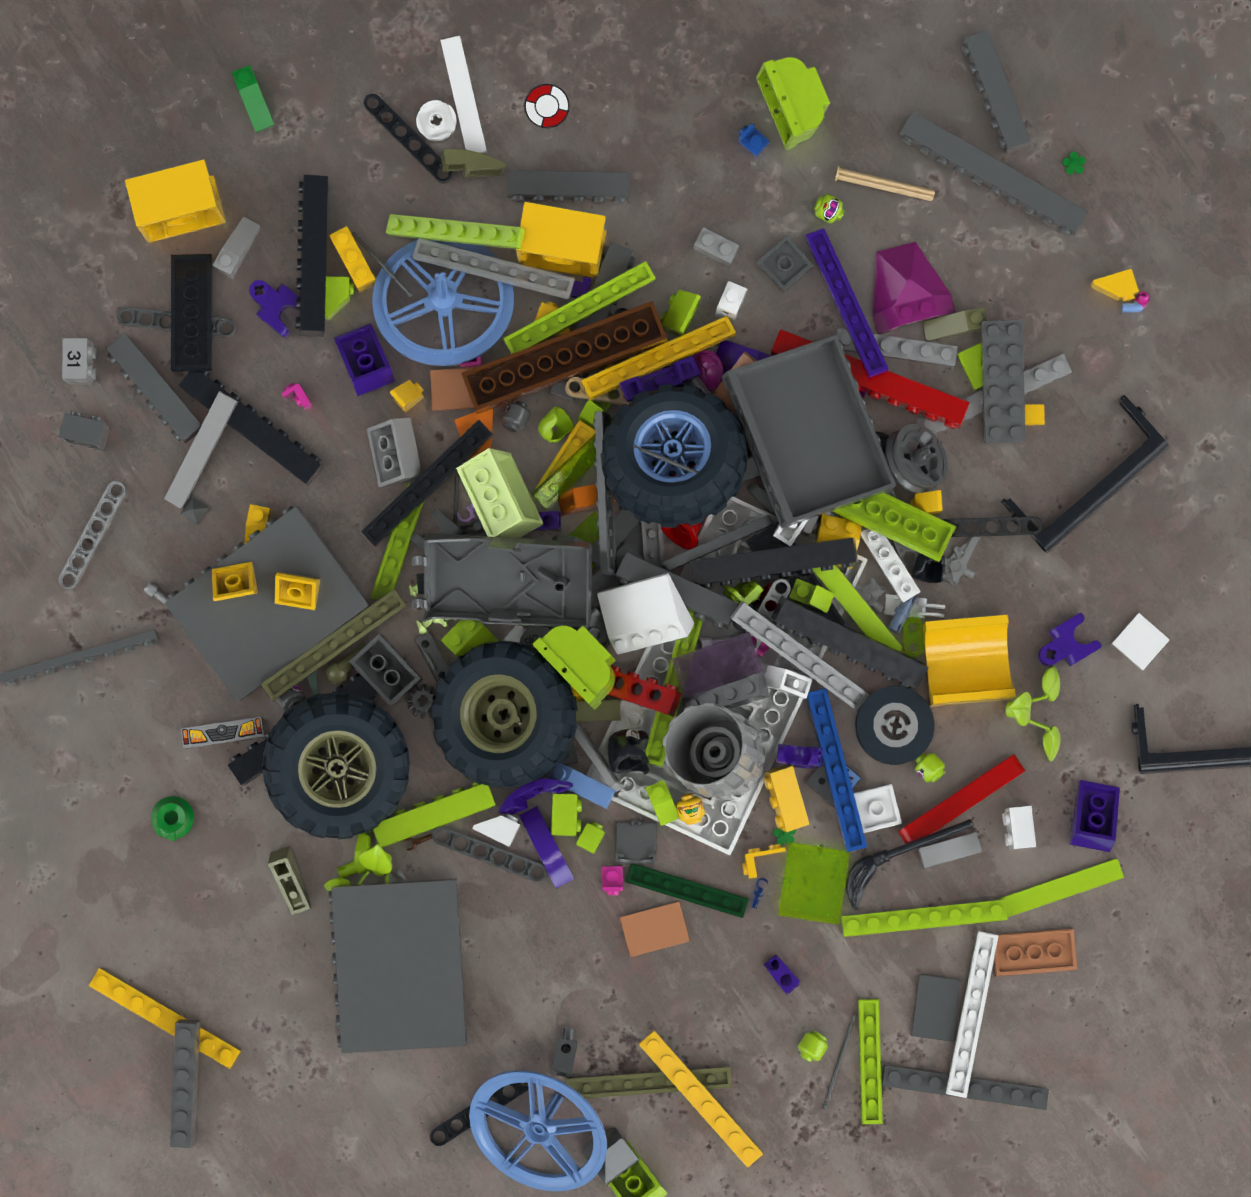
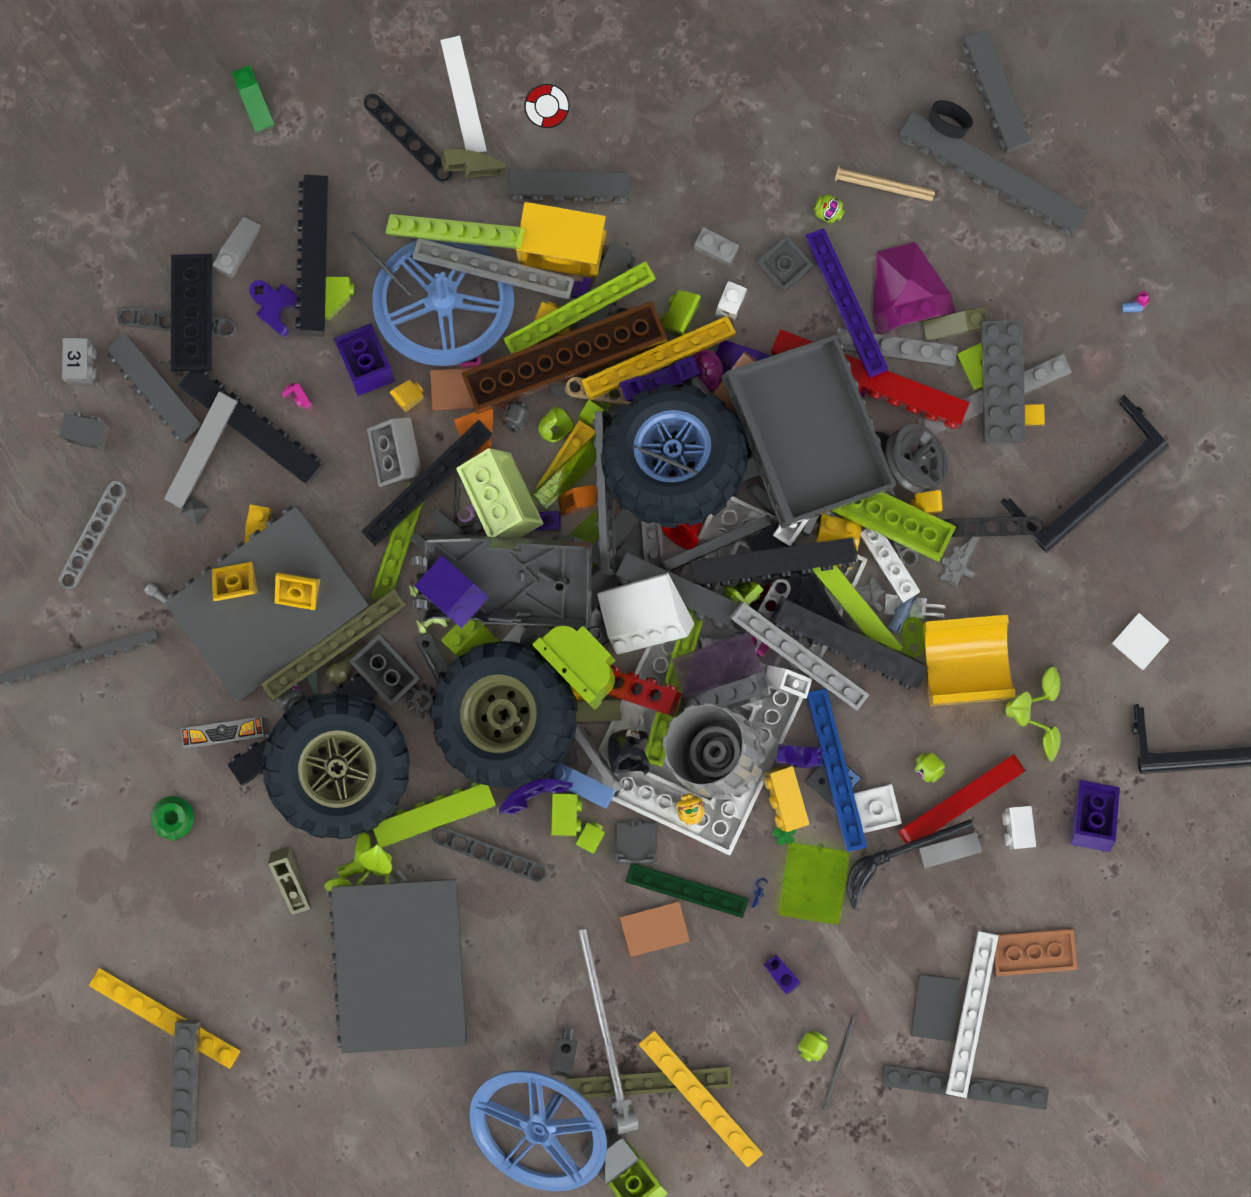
yellow piece [125,159,226,243] -> none
yellow brick [329,226,376,293] -> none
reddish brown hand [403,834,433,851] -> none
white plate [416,100,457,141] -> none
black beam [430,1083,535,1146] -> none
white slope [472,814,520,847] -> none
dark purple slope [519,806,574,888] -> none
dark pink bracket [602,866,623,895] -> none
lime slope [645,780,679,826] -> none
blue bracket [738,123,770,157] -> none
yellow bracket [742,844,786,879] -> none
lime container [756,57,830,150] -> none
lime slope [789,579,835,613] -> none
lime plate [842,899,1008,937] -> none
black wheel [855,686,935,765] -> none
lime tile [858,999,883,1124] -> none
black hair [911,553,945,583] -> none
lime tile [1001,858,1124,917] -> none
dark purple piece [1038,613,1102,667] -> none
green plant [1063,152,1086,175] -> none
yellow slope [1090,268,1139,302] -> none
none -> dark purple slope [415,555,489,628]
none -> flat silver piece [578,929,639,1134]
none -> black tyre [929,100,973,139]

